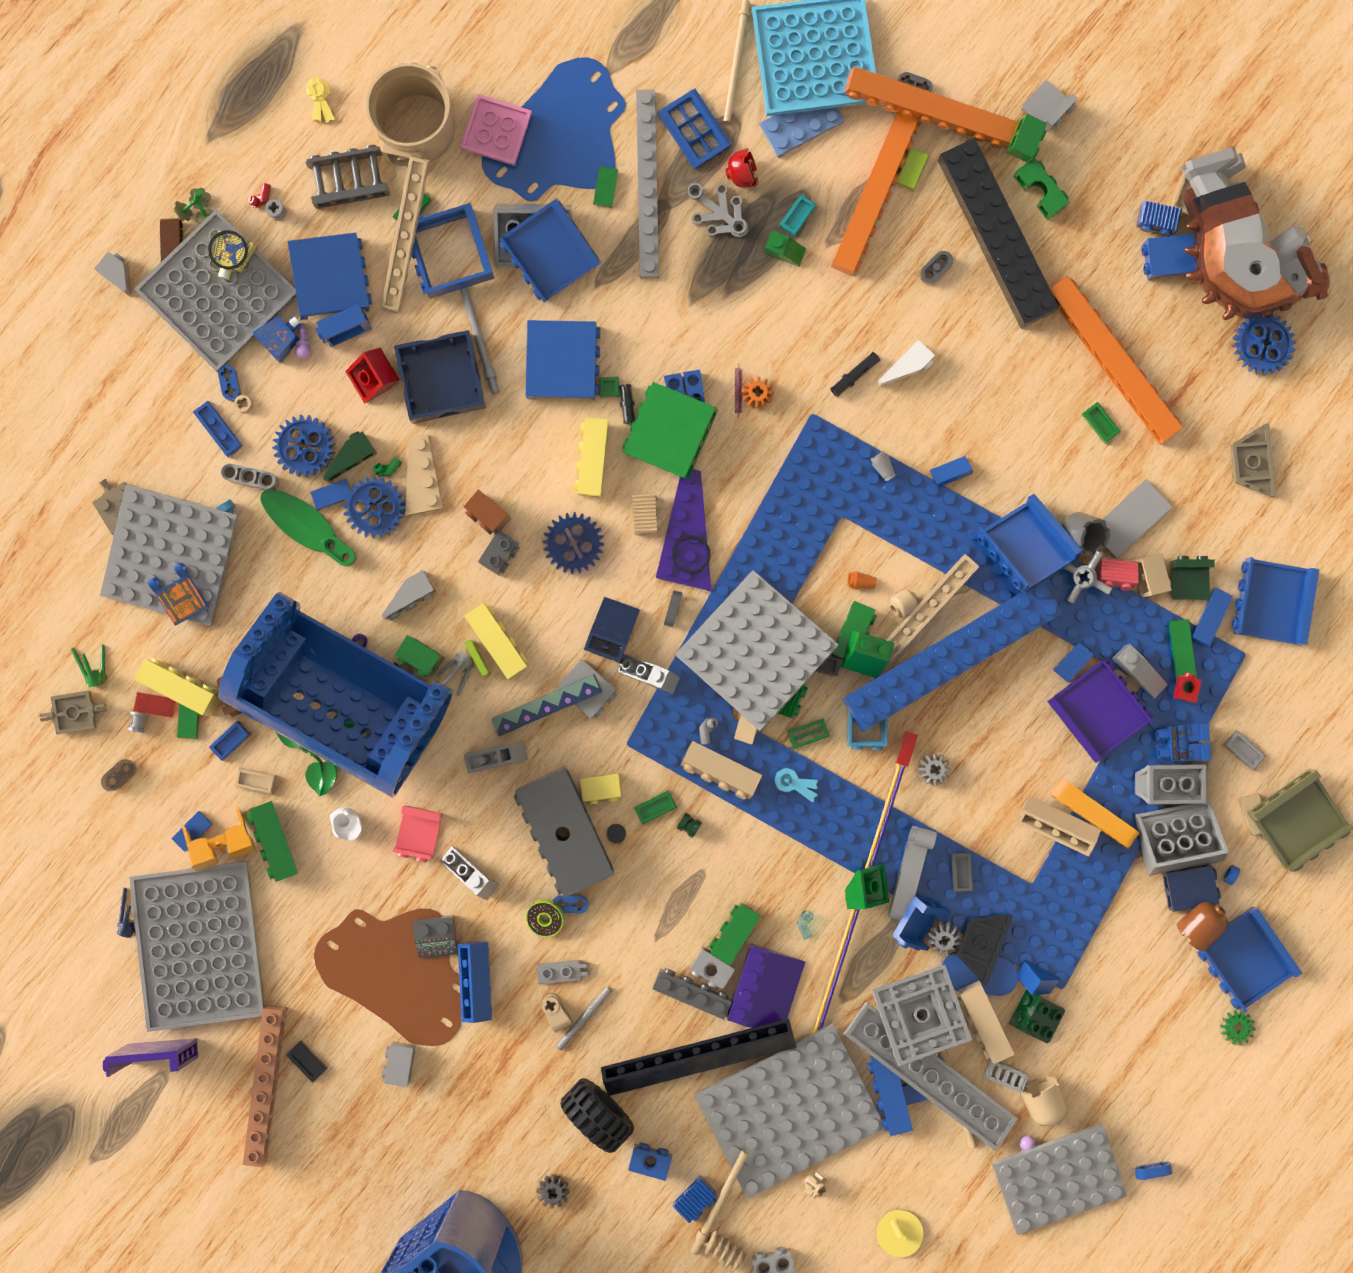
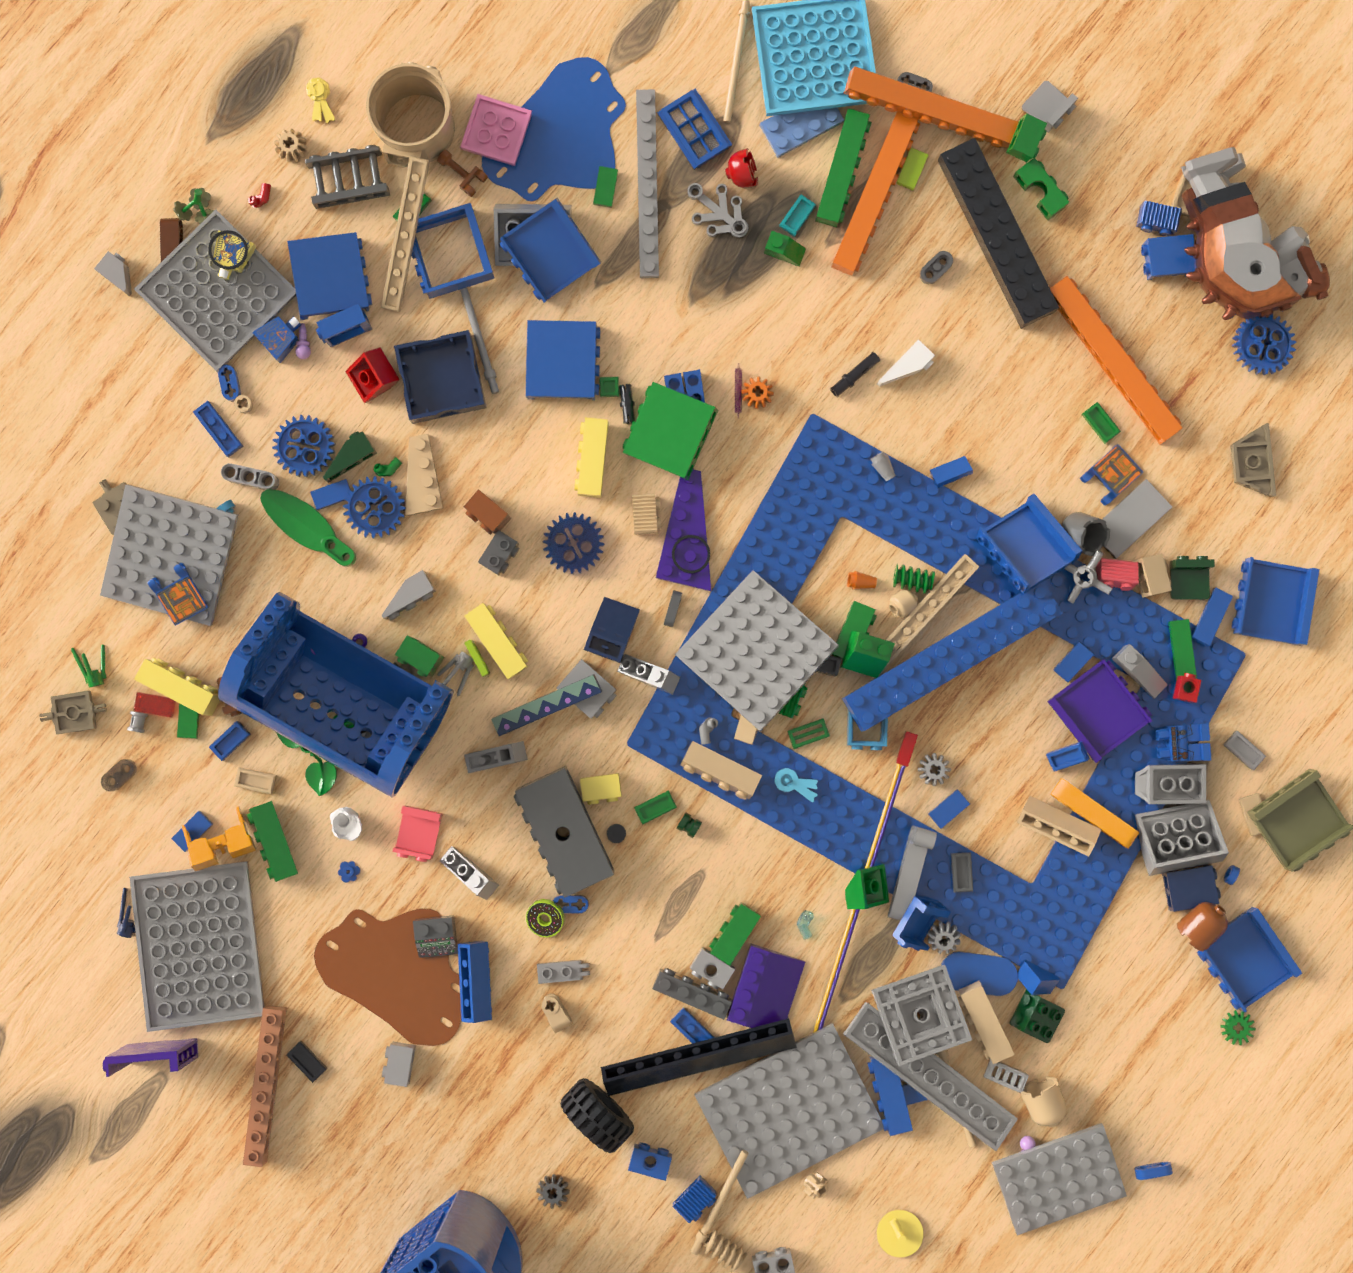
light grey bush [265,199,286,221] -> none
light grey bar [556,986,612,1051] -> none
black wing [956,914,1013,986] -> none
none -> tan gear [274,128,307,162]
none -> blue plant [338,861,360,883]
none -> dark orange bar [437,149,488,197]
none -> blue tile [670,1007,715,1043]
none -> green brick [815,108,872,228]
none -> green piece [893,564,935,594]
none -> blue tile [928,789,970,829]
none -> blue tile [1046,741,1090,772]
none -> flag [1080,444,1143,506]

